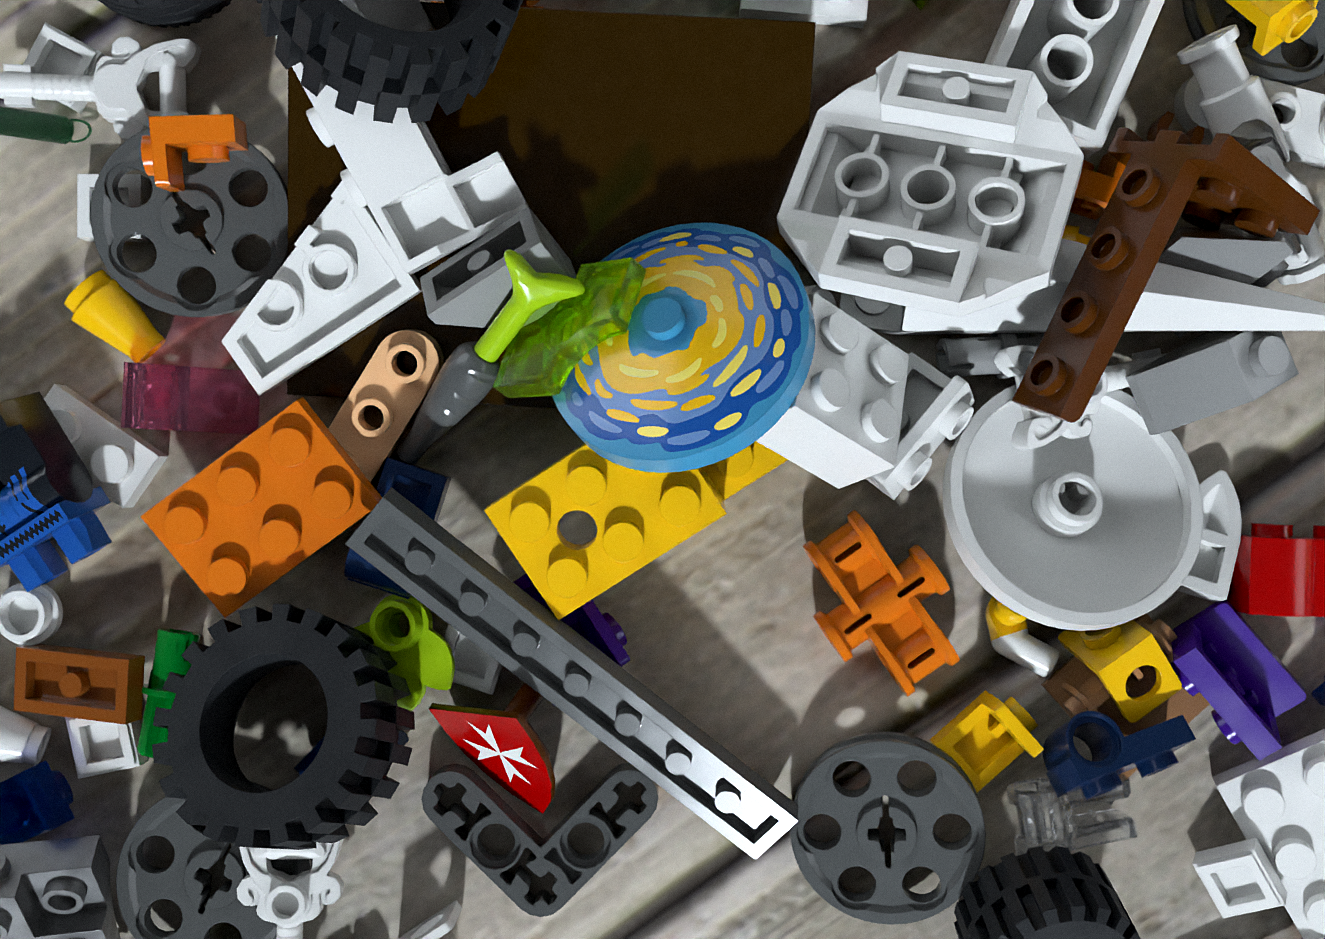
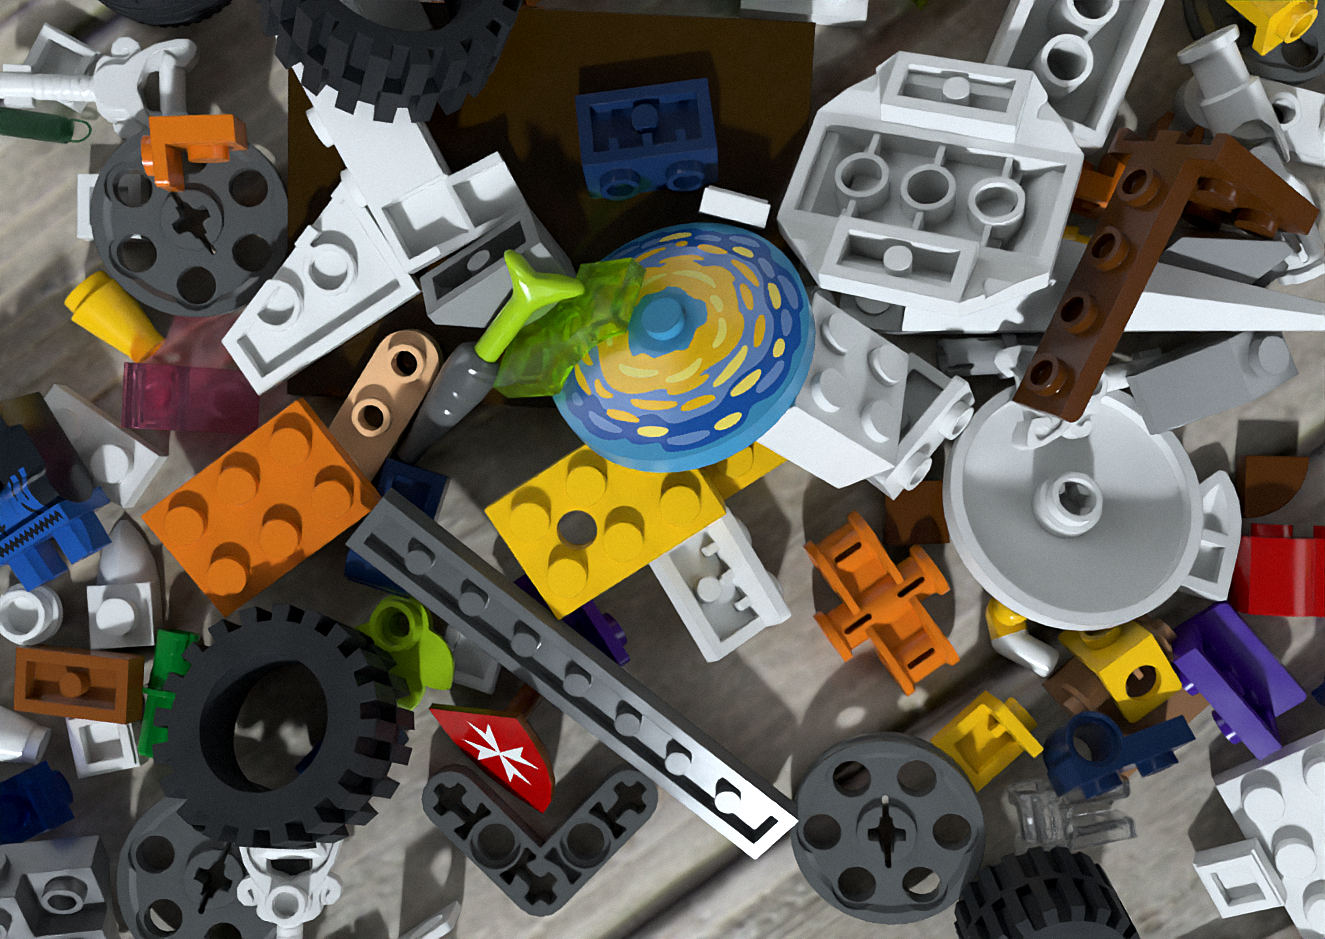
none -> white plate [87,520,163,650]
none -> dark blue bracket [575,78,719,201]
none -> white bracket [649,506,791,663]
none -> white tile [698,185,771,230]
none -> reddish brown tile [881,480,950,545]
none -> reddish brown tile [1236,455,1309,518]

